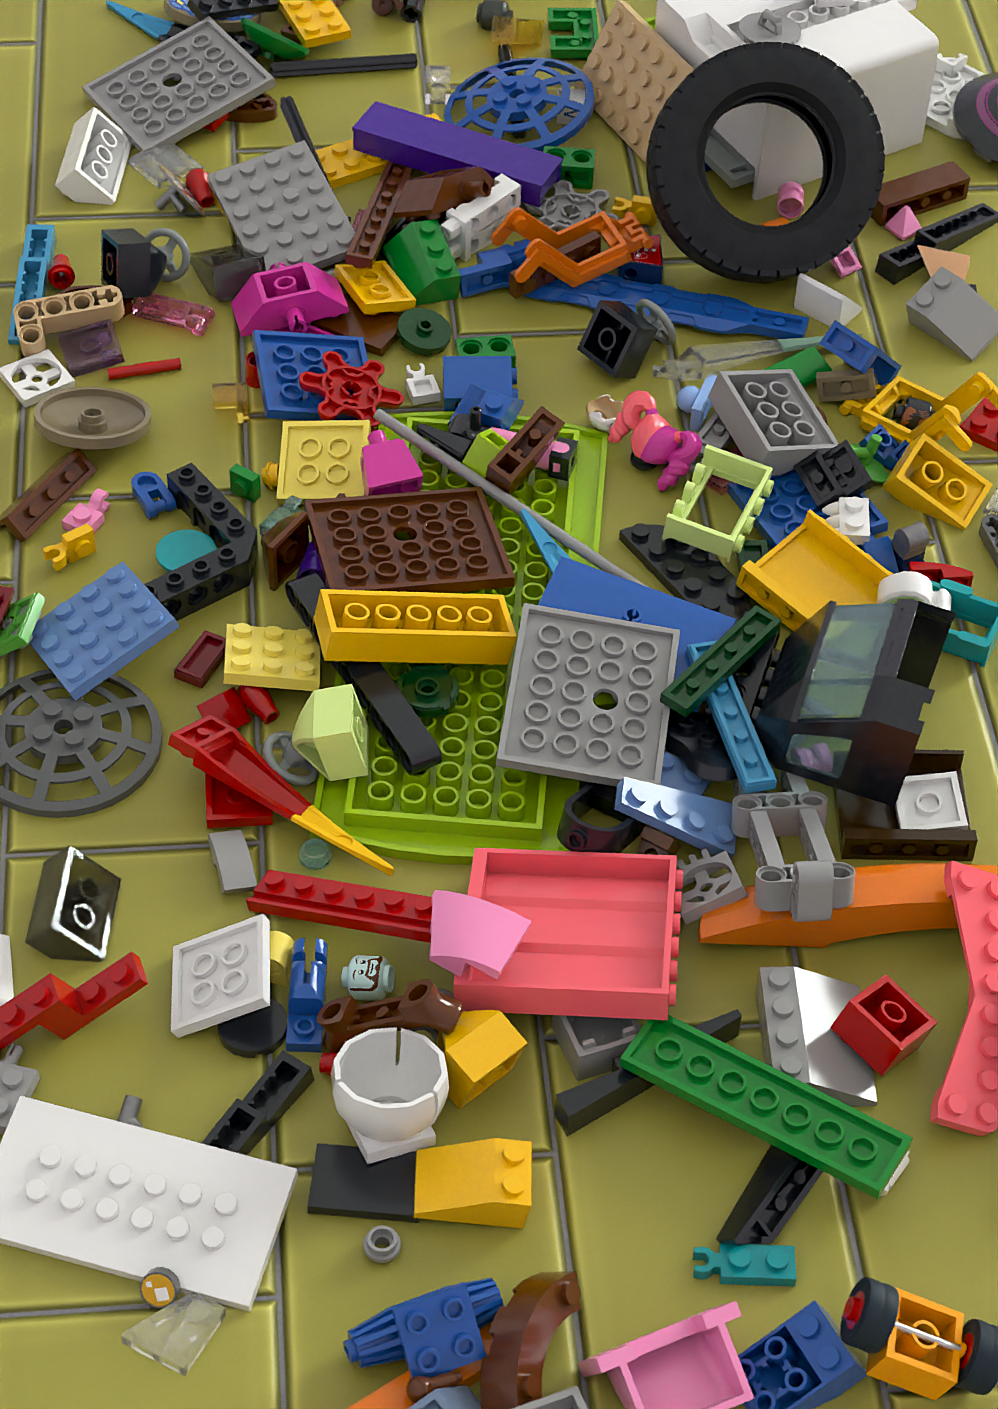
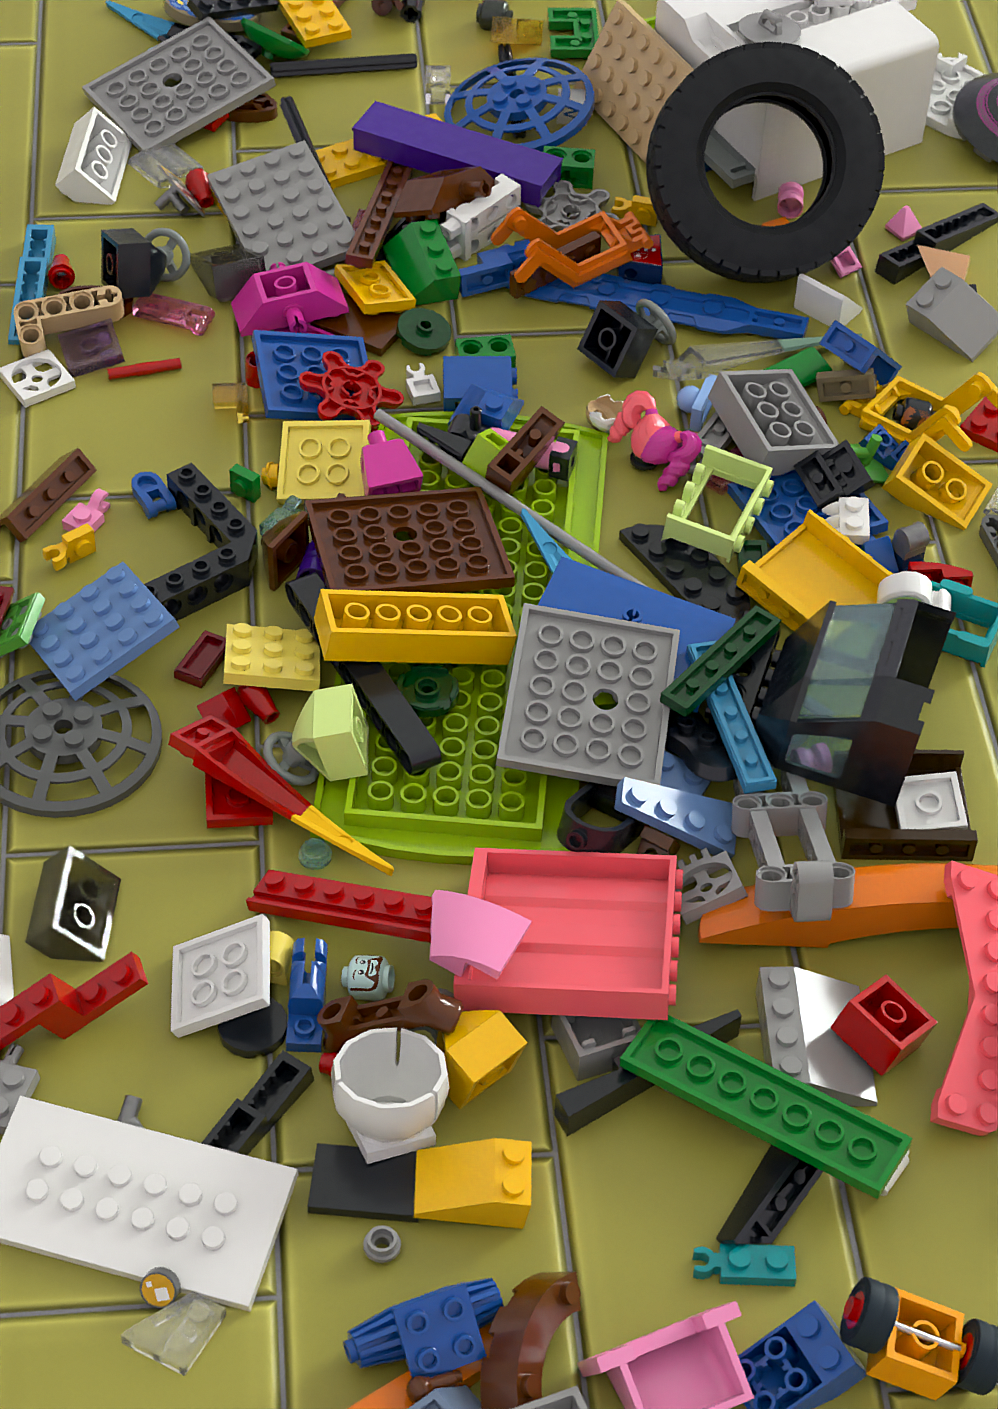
dark tan dish [34,387,151,450] -> none
teal piece [156,529,216,572] -> none
light grey slope [208,830,257,894] -> none
reddish brown brick [870,161,970,227] -> none

